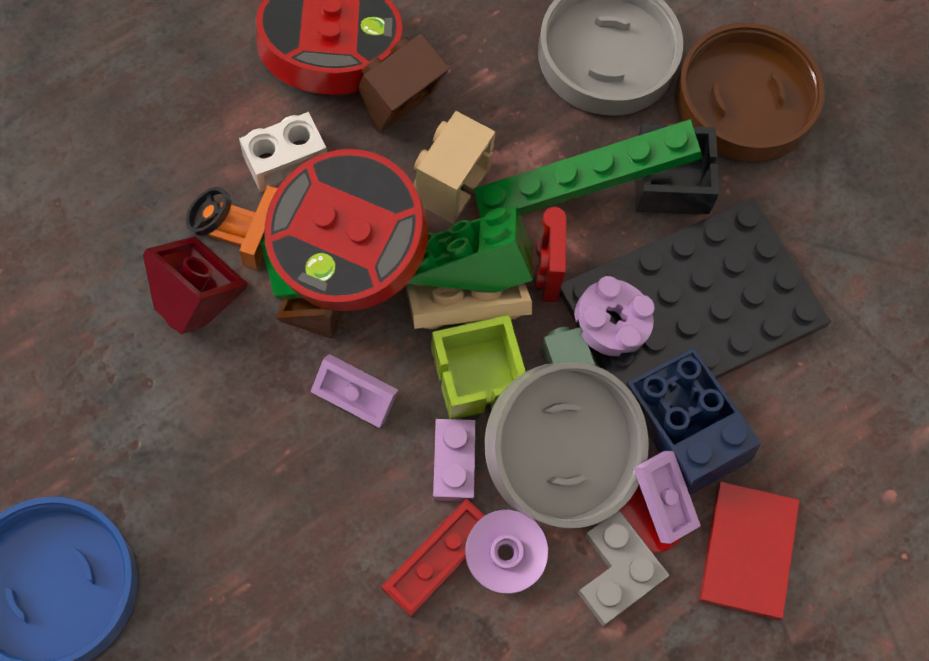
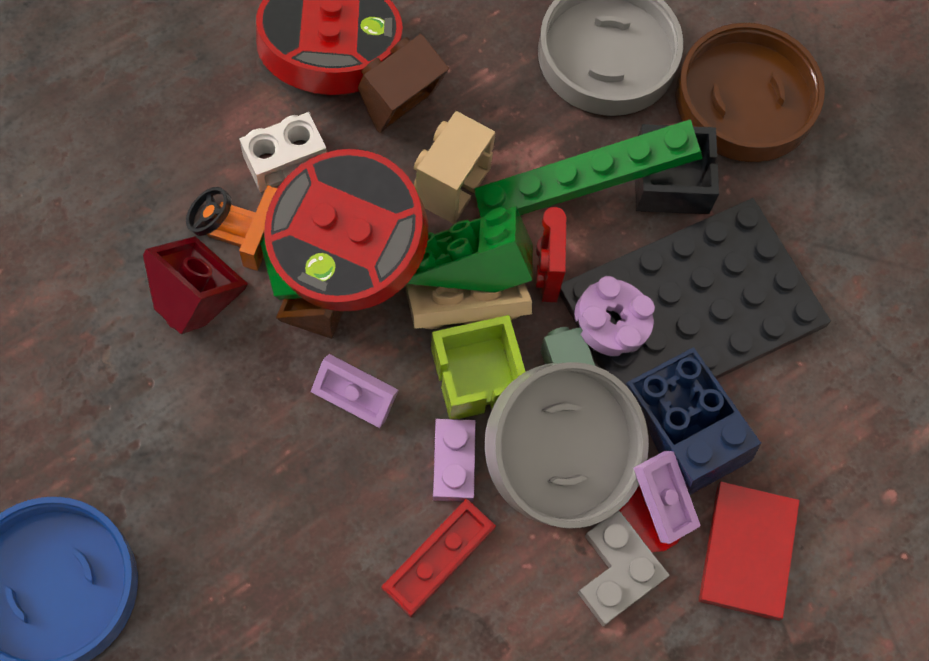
lavender dish [465,510,548,594] -> none

